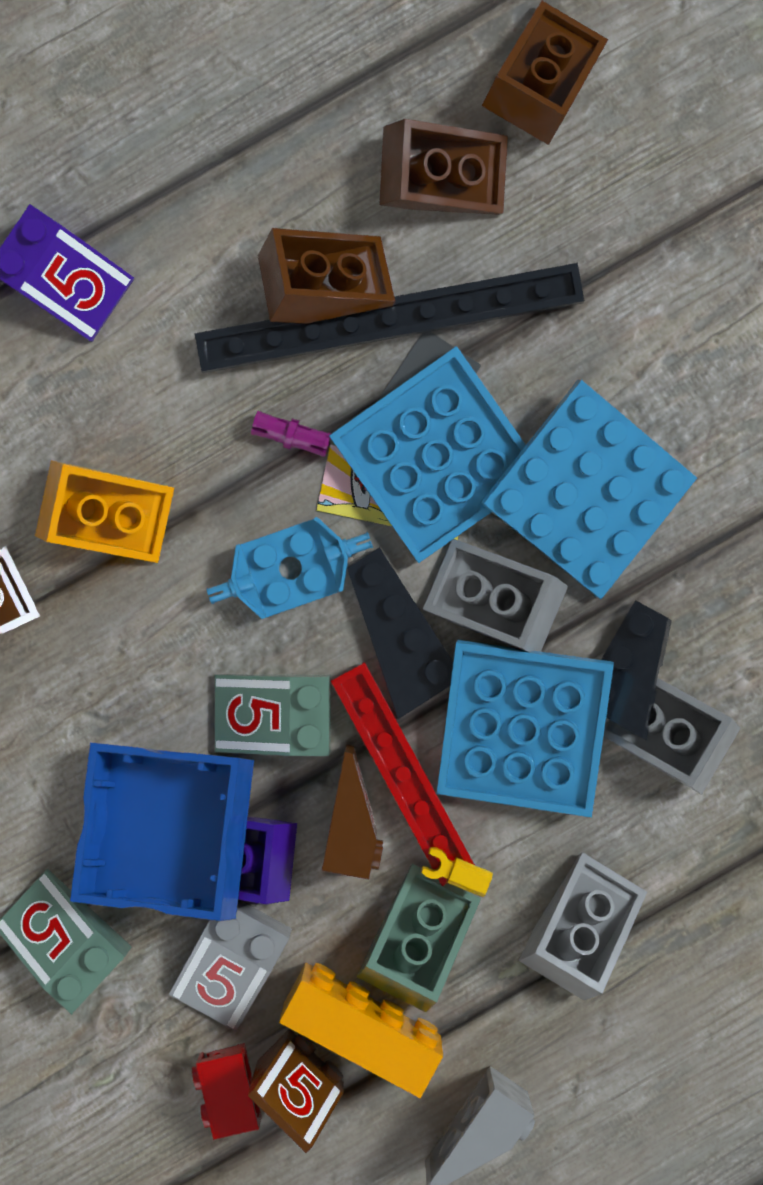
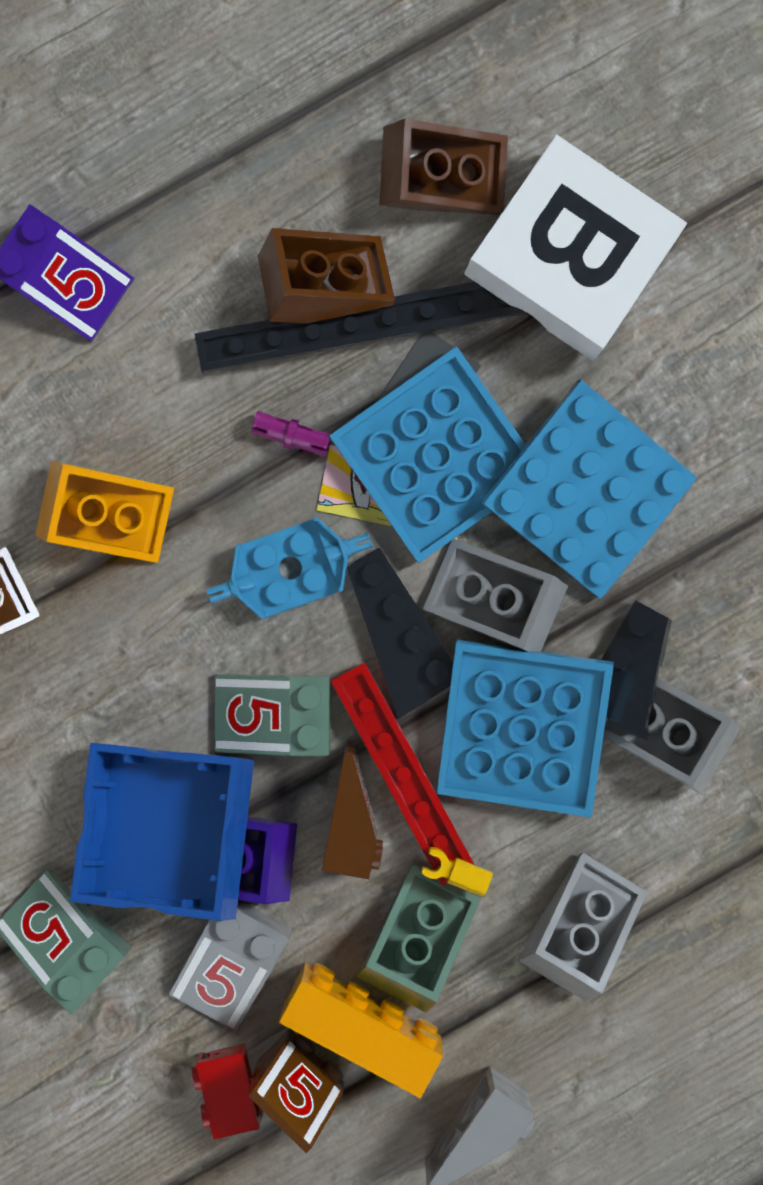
reddish brown slope [482,1,608,145] -> none
none -> white tile [464,135,687,361]

